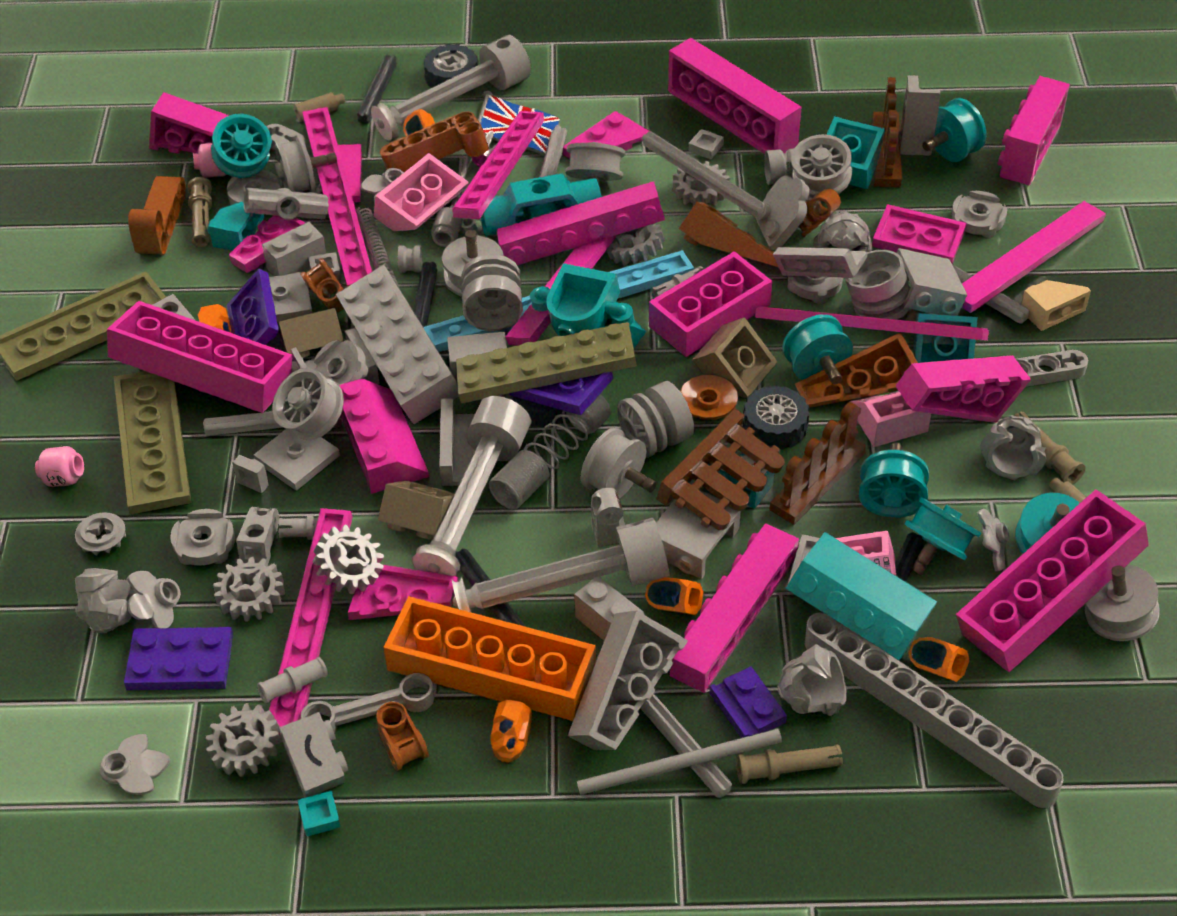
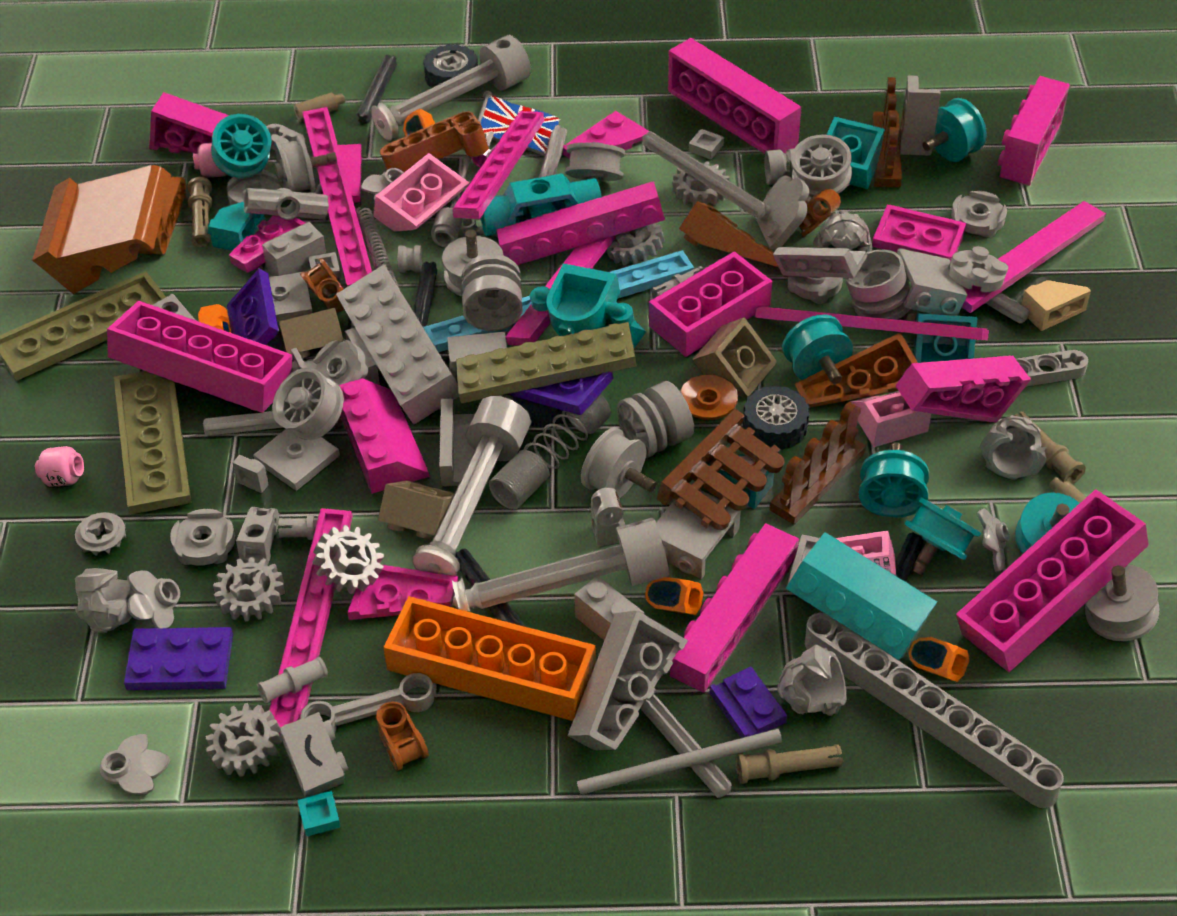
orange rock [491,700,532,763] -> none
none -> dark orange panel [32,165,171,294]
none -> light grey plate [949,246,1008,292]

